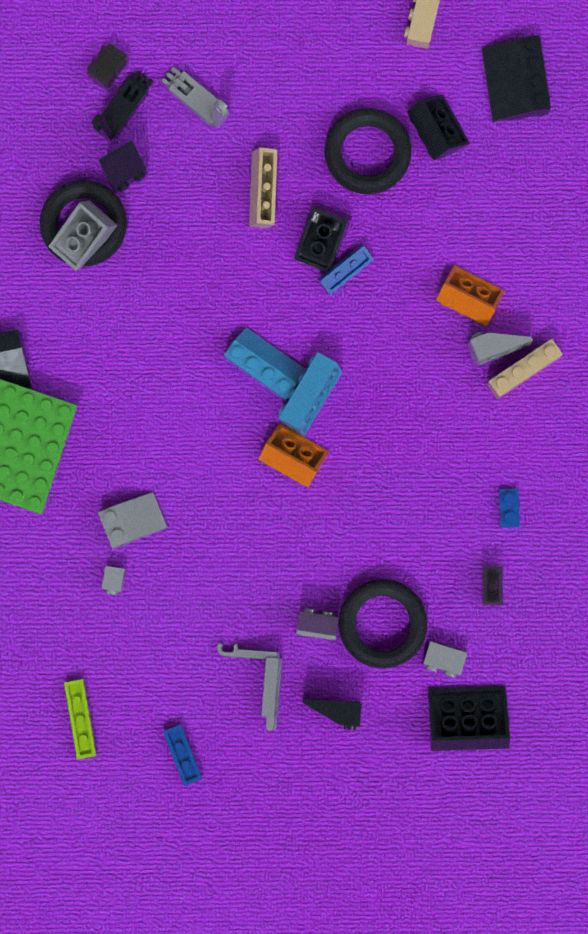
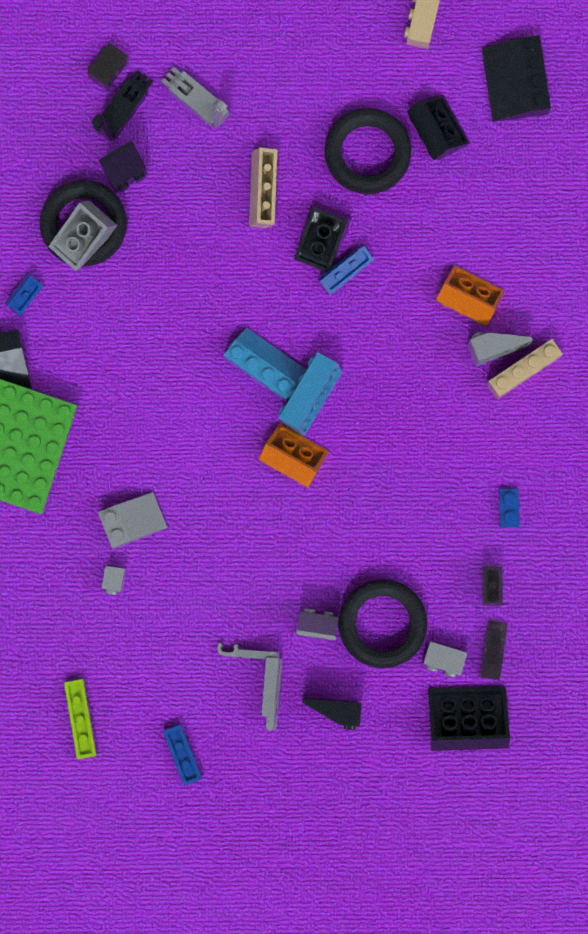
none -> blue plate [4,274,43,316]
none -> clear smoke slope [478,620,508,681]

